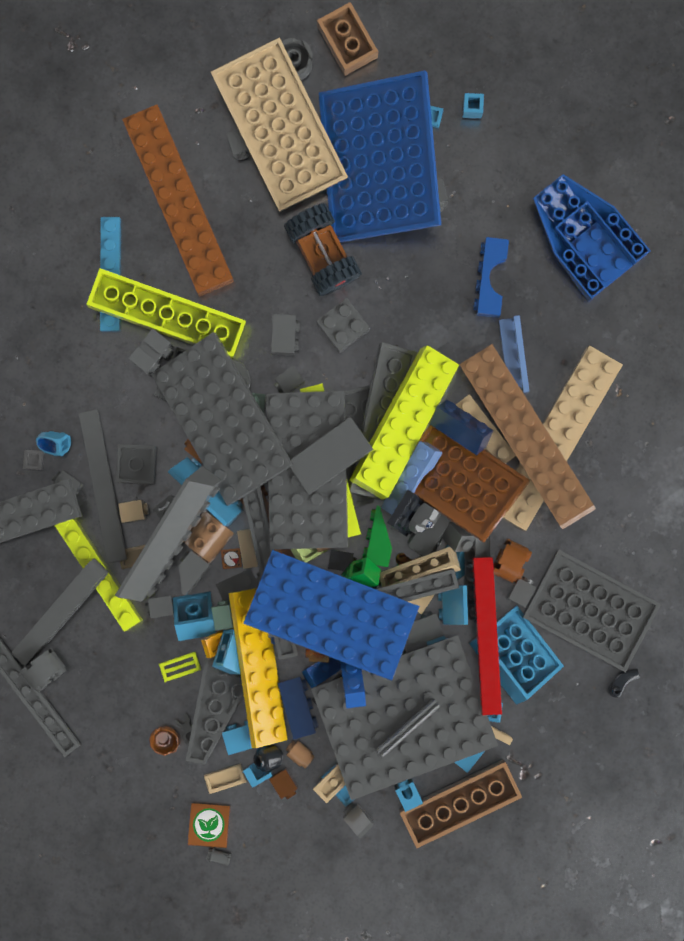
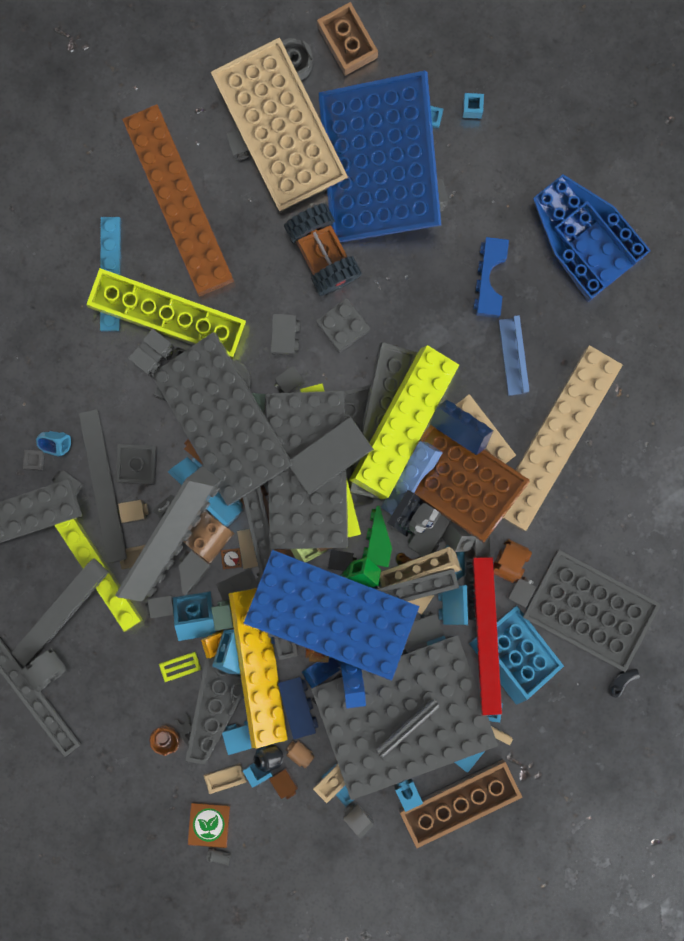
medium nougat brick [459,344,596,529] -> none

